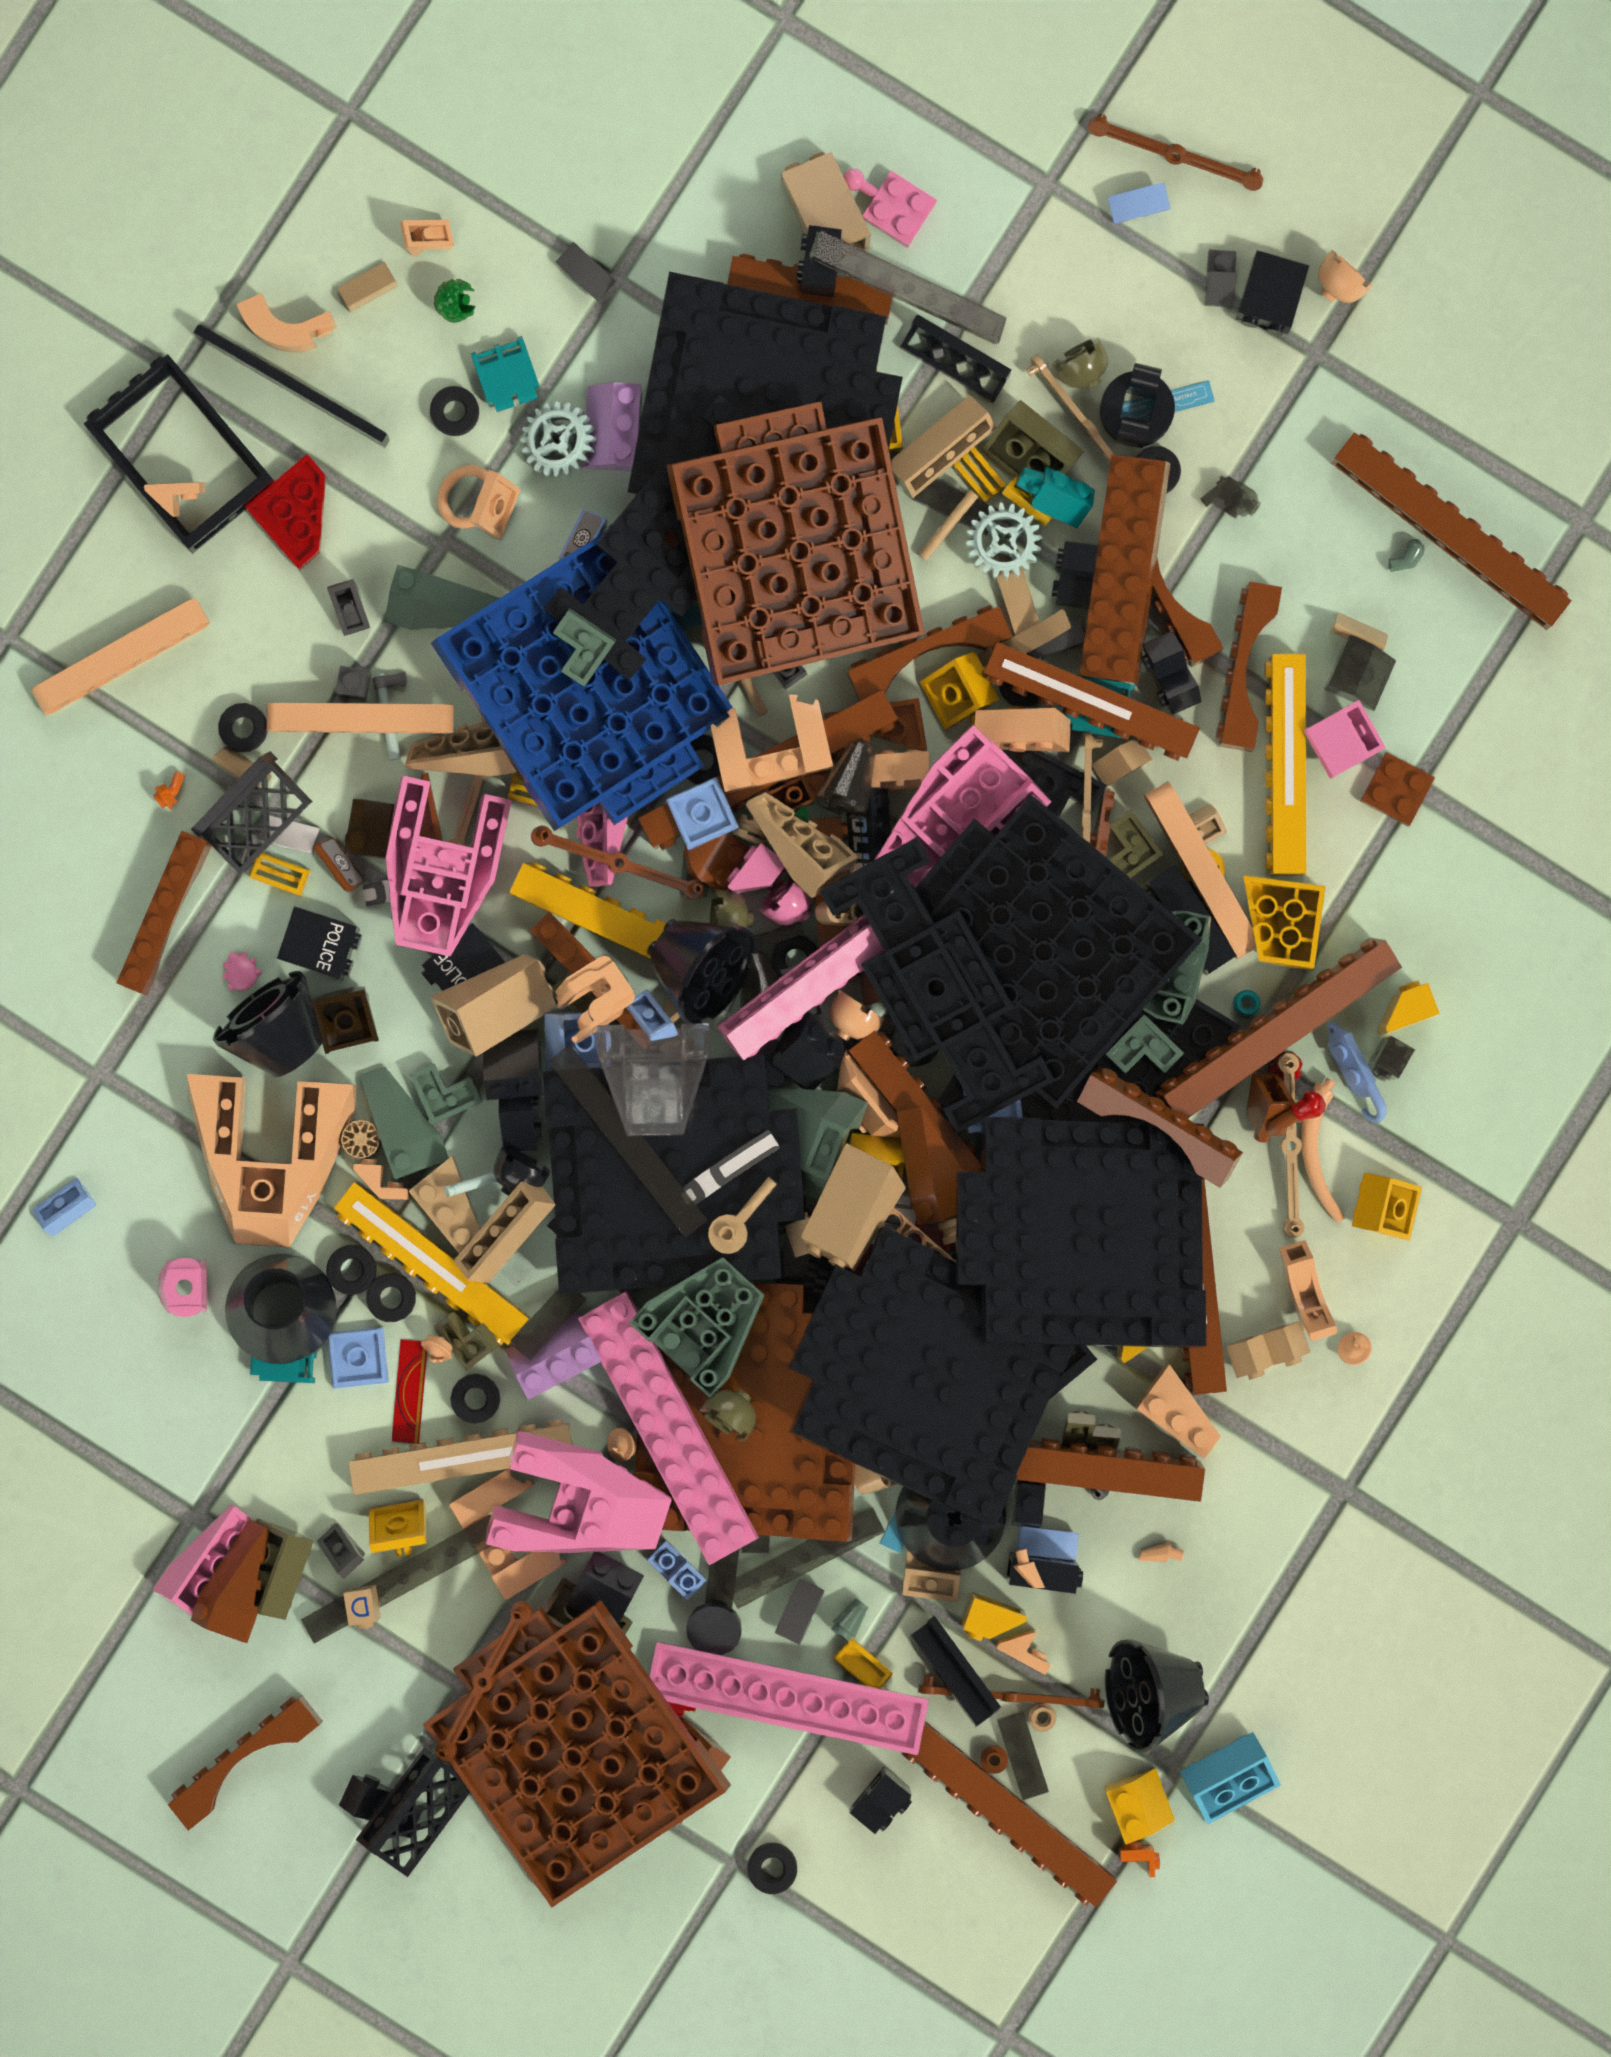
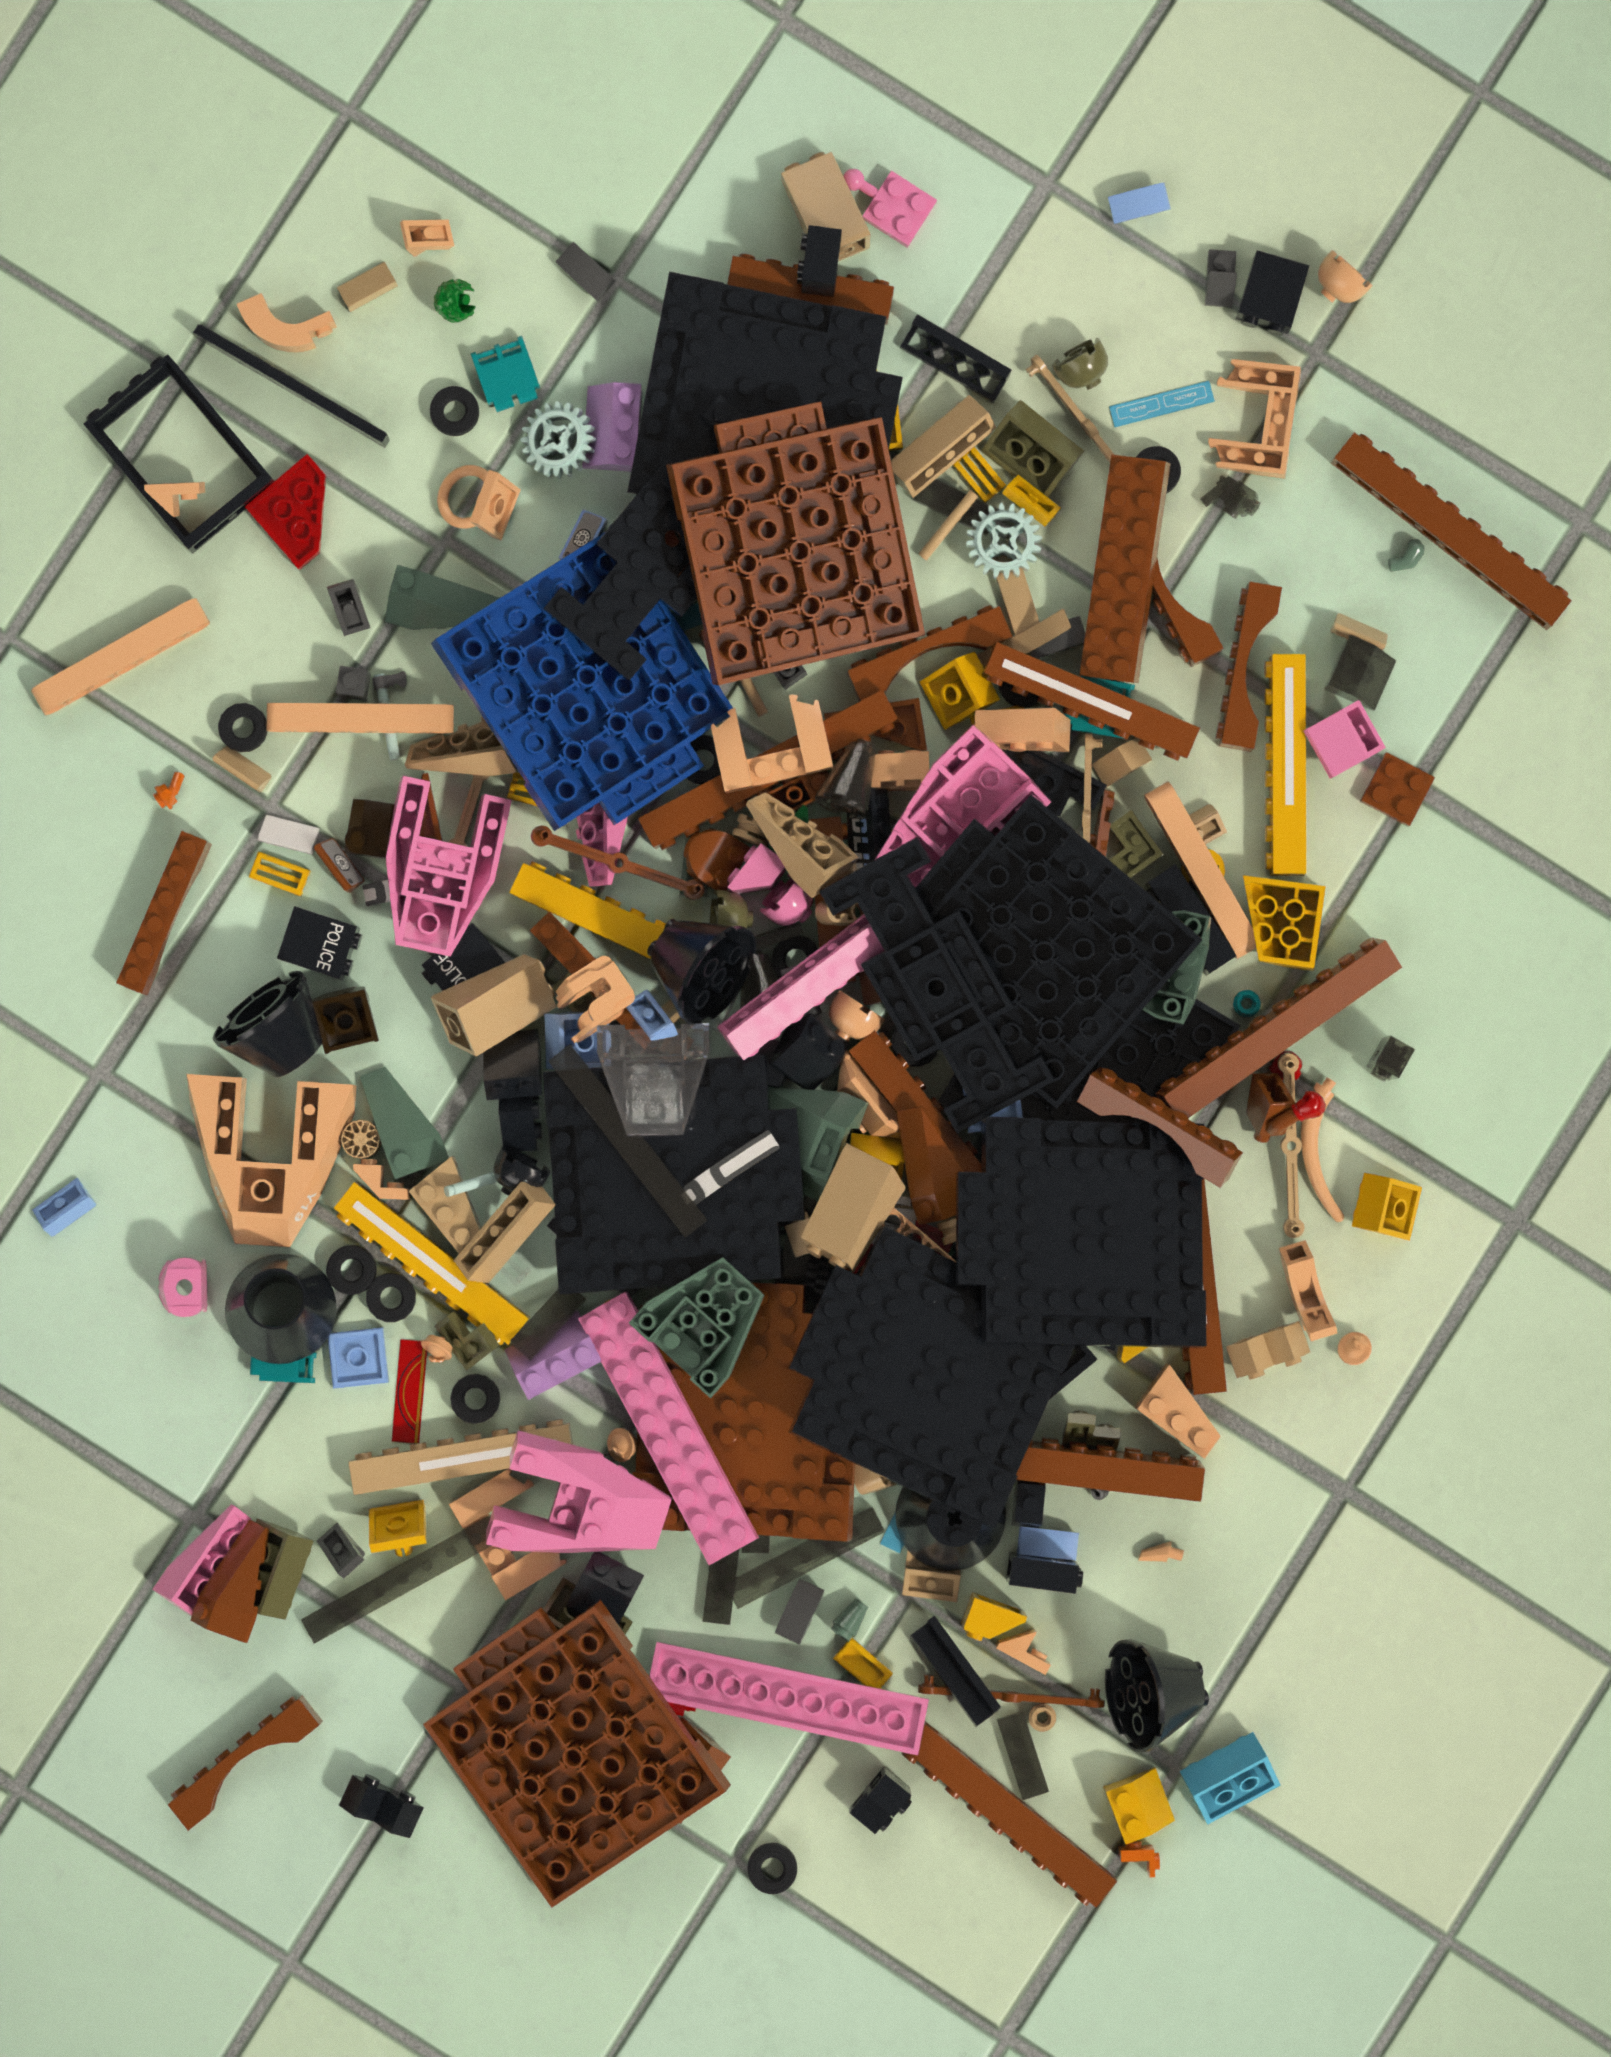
black fence [191,751,313,875] -> none
bright pink piece [222,952,262,991] -> none
tan brick [343,1585,381,1629] -> none
black fence [355,1748,470,1877] -> none
sand green plate [409,1063,483,1125] -> none
dark orange piece [435,1601,532,1761] -> none
sand green plate [553,608,616,687] -> none
light blue slope [646,1538,706,1600] -> none
light blue tile [666,777,739,850] -> none
black tile [686,1602,742,1655] -> none
olive cylinder [699,1389,757,1442] -> none
tan piece [708,1177,777,1254] -> none
clear smoke tile [809,231,1007,344] -> none
dark orange plate [980,1745,1008,1774] -> none
light nougat bar [1013,1549,1045,1588] -> none
teal hinge [1017,467,1095,529] -> none
black brick [1051,541,1098,609] -> none
dark orange piece [1088,114,1263,191] -> none
black piece [1100,363,1175,448] -> none
sand green plate [1105,1015,1184,1074] -> none
black brick [1141,631,1202,715] -> none
light blue plate [1327,1021,1386,1123] -> none
yellow slope [1377,980,1440,1035] -> none
none -> light nougat wedge [1208,359,1301,479]

